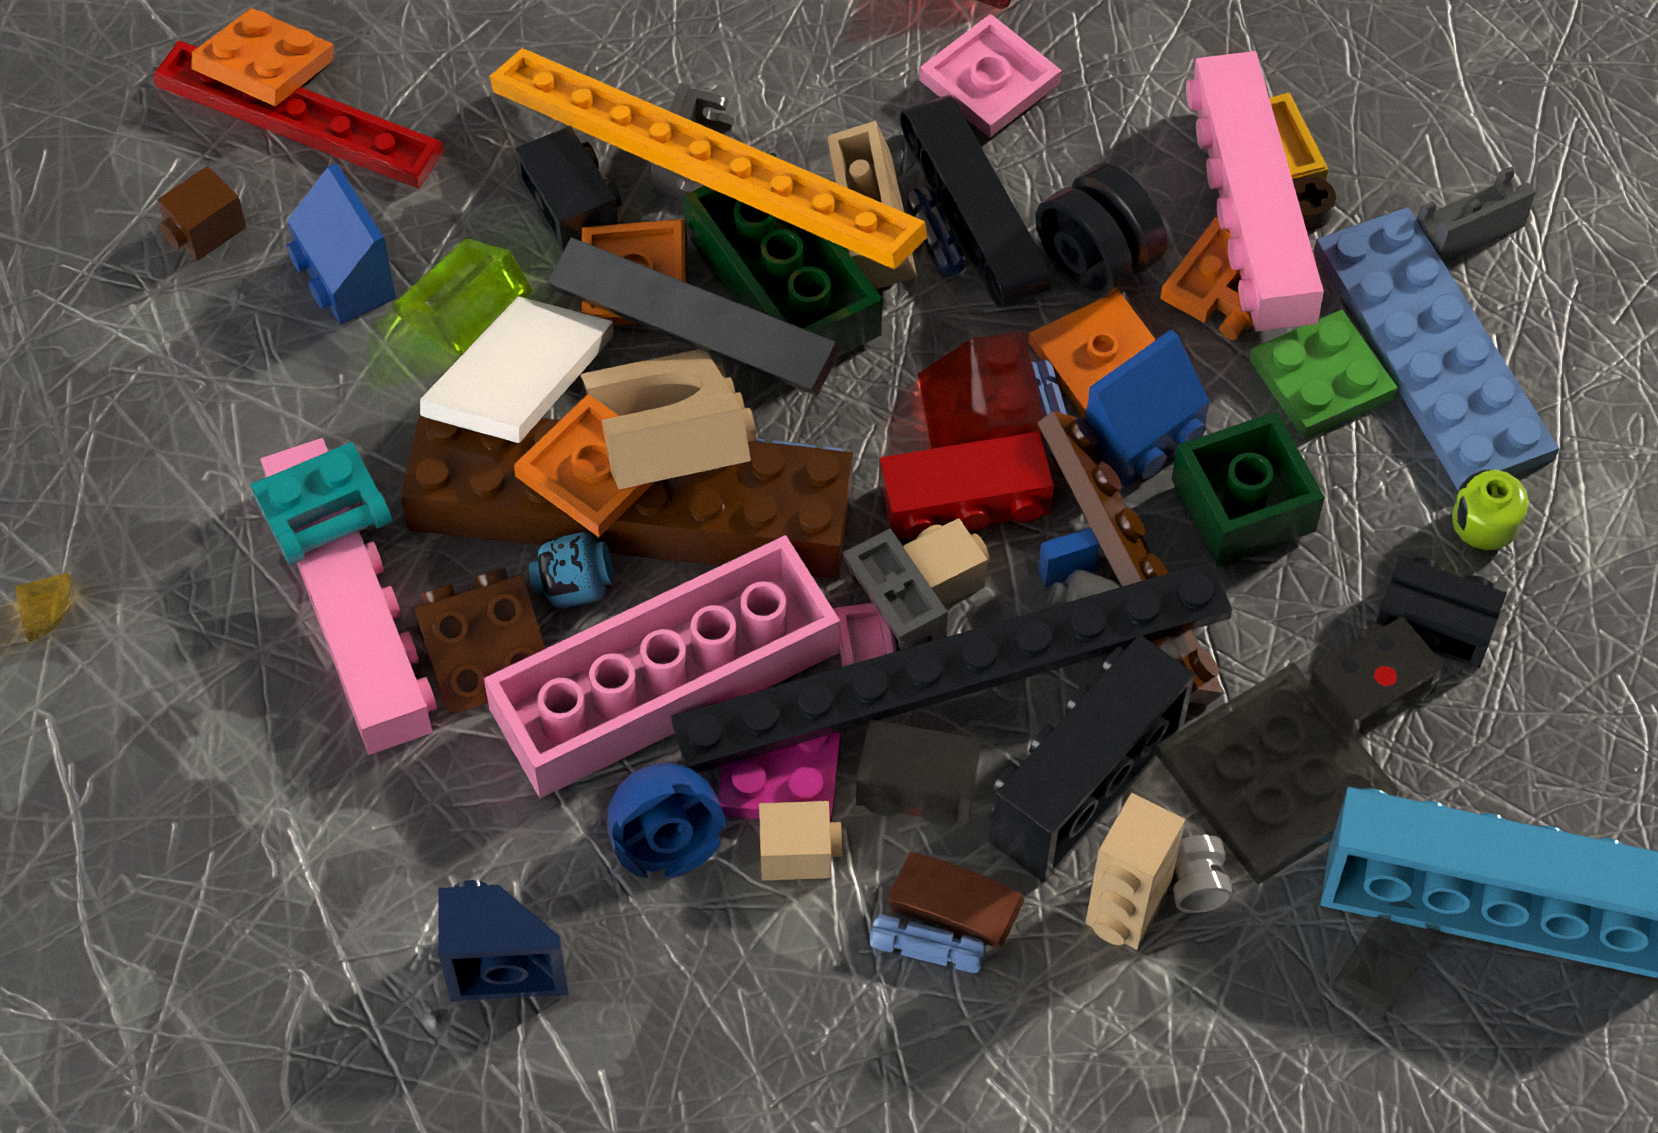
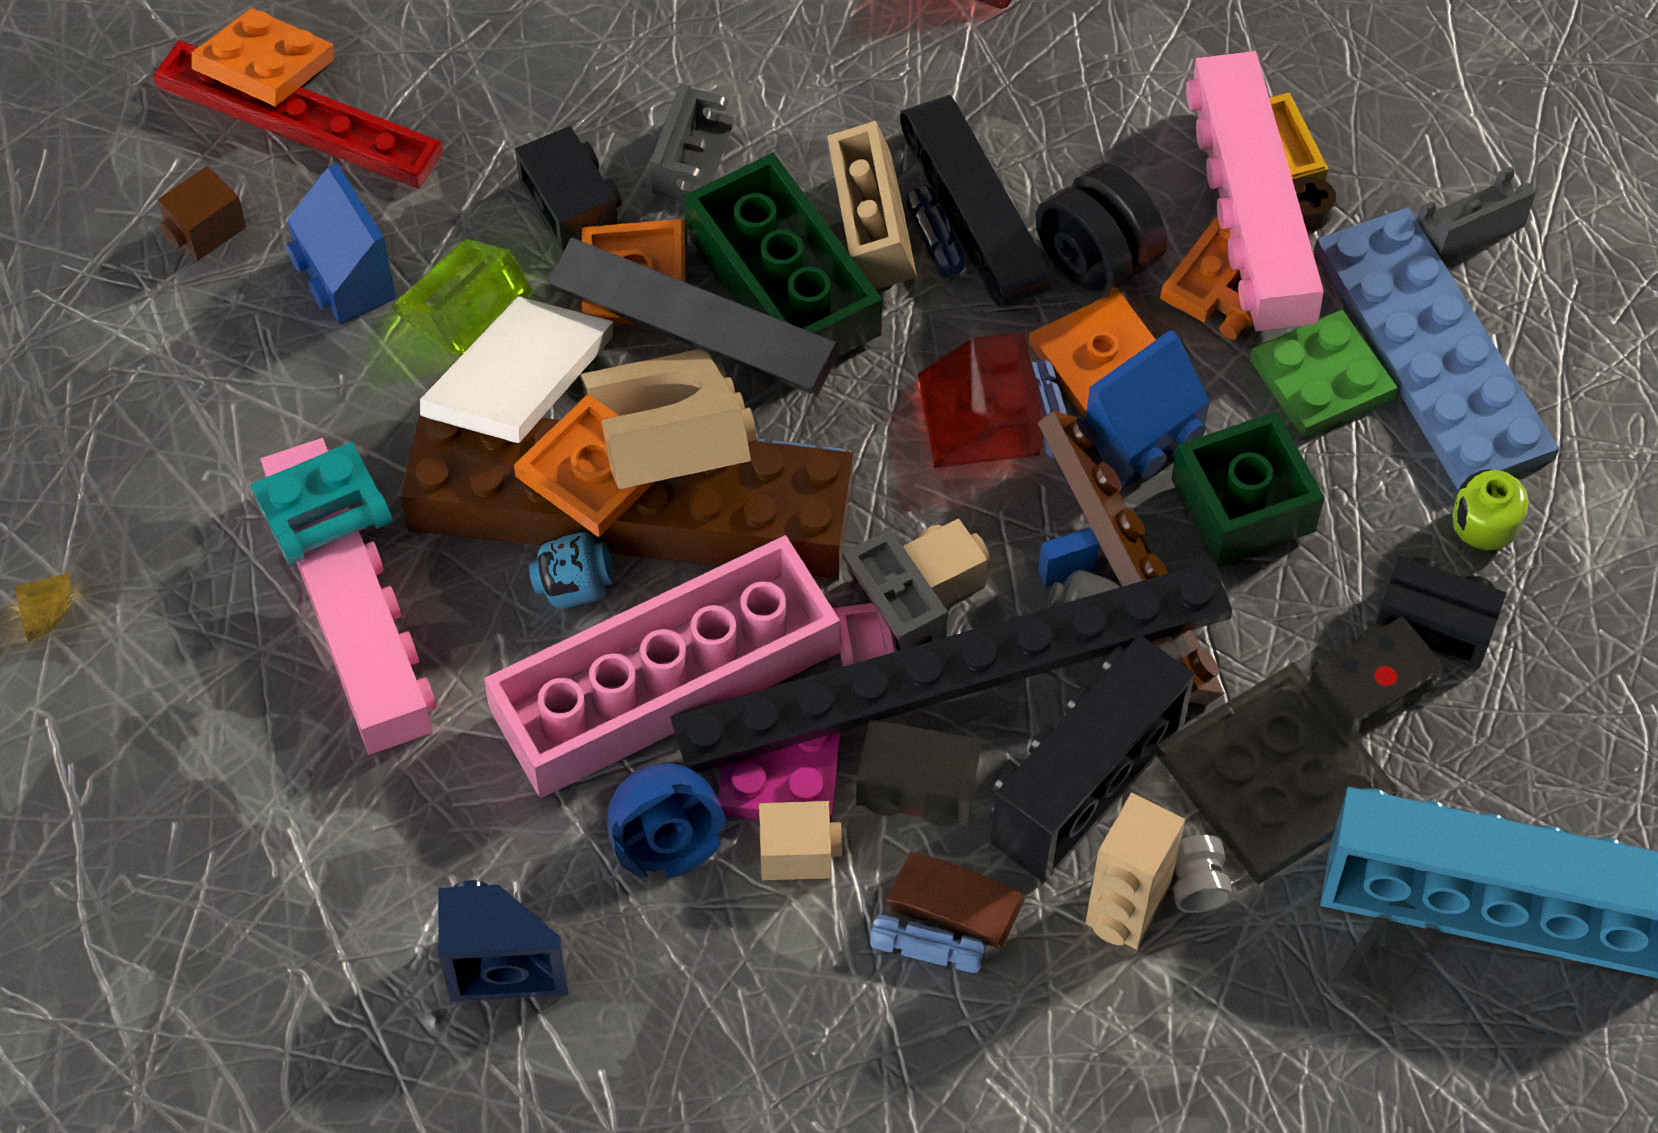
reddish brown bracket [411,567,545,713] -> none
light orange plate [489,48,927,270] -> none
red brick [878,431,1054,540] -> none
bright pink plate [919,13,1062,138] -> none

